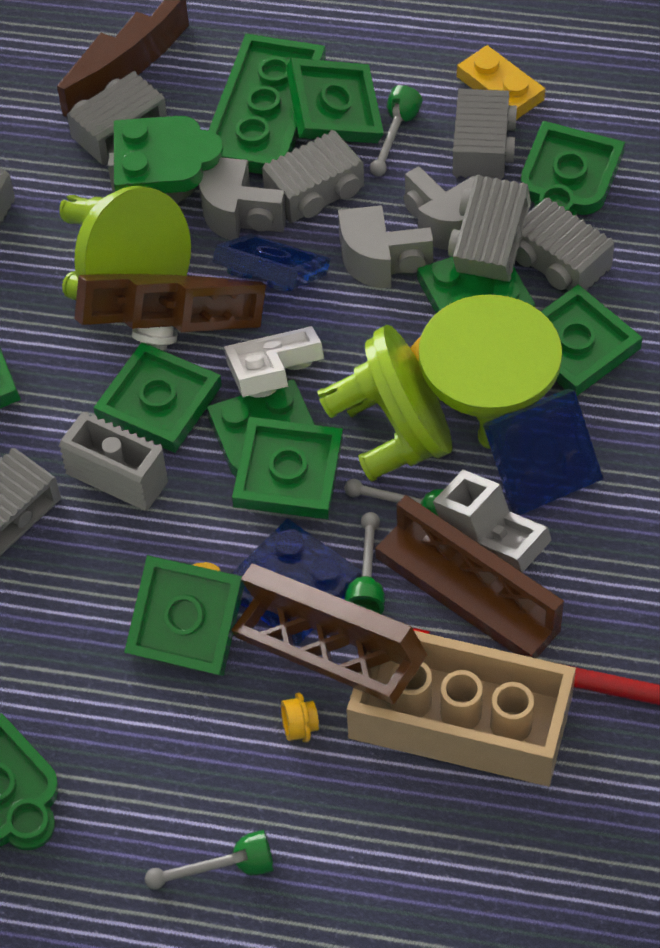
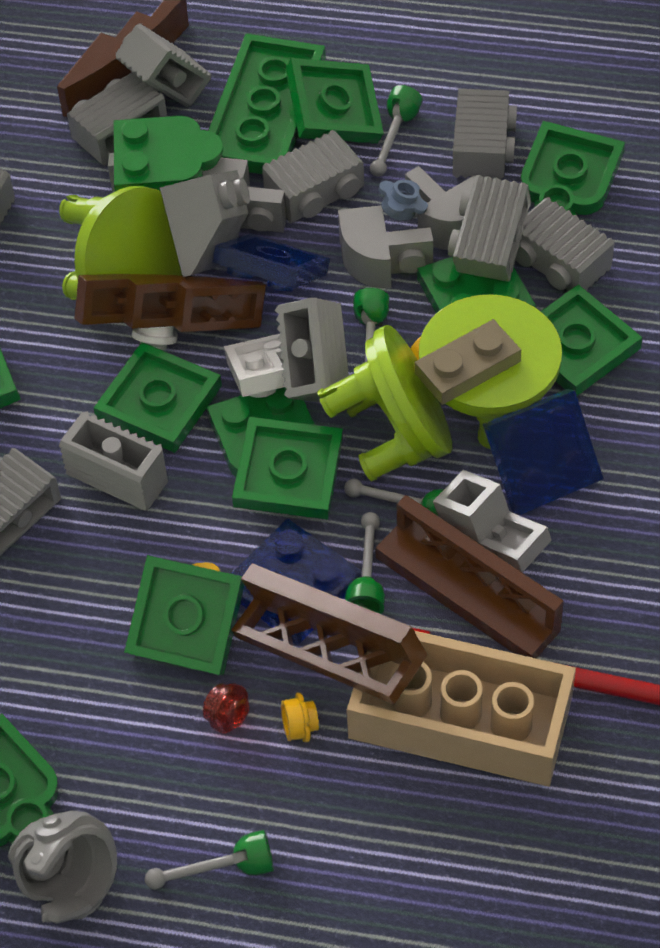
yellow plate [457,45,545,120] -> none
none -> light grey helmet [8,811,117,924]
none -> light grey brick [116,23,211,107]
none -> light grey slope [160,170,250,277]
none -> clear red plate [203,683,249,734]
none -> light grey brick [275,297,349,402]
none -> green hinge [353,288,389,362]
none -> sand blue plate [378,180,428,221]
none -> dark tan plate [415,319,521,405]

